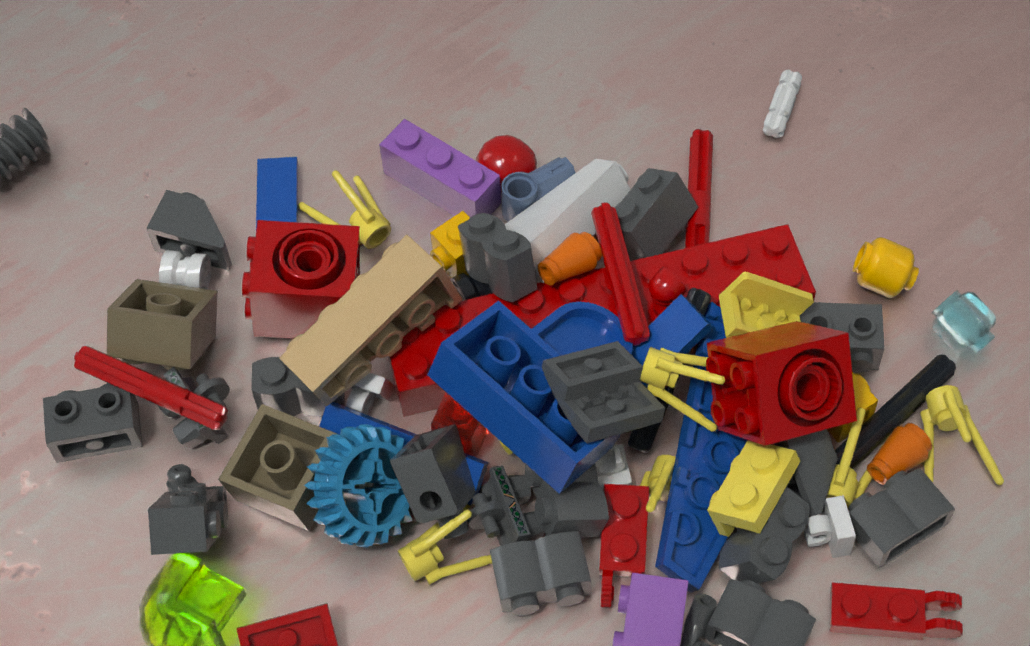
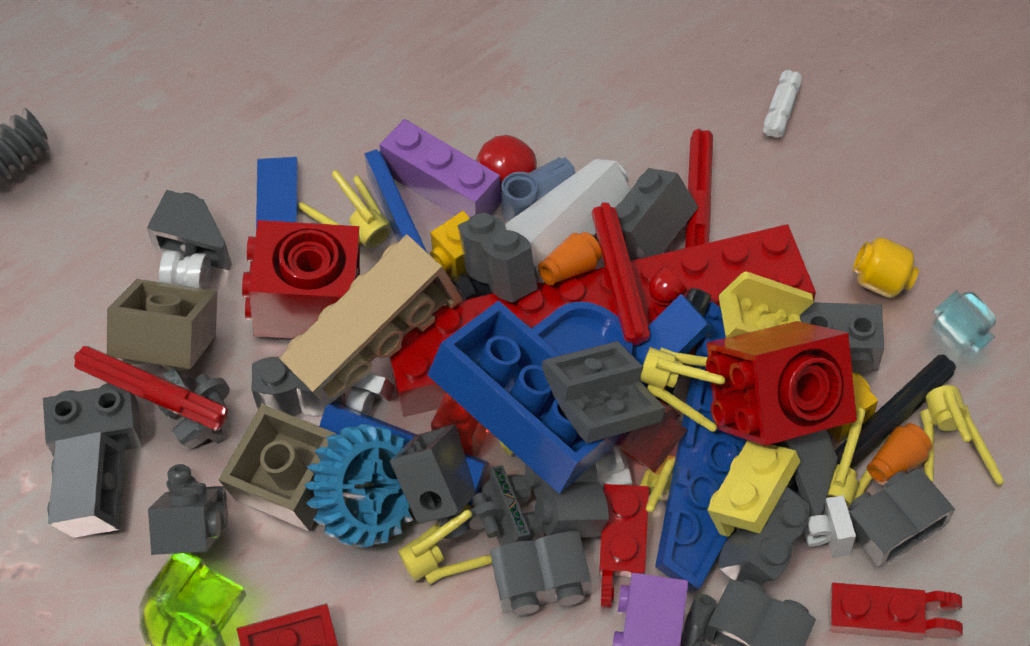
none -> brick [47,432,126,538]
none -> blue tile [364,149,427,252]
none -> clear red brick [614,400,687,473]

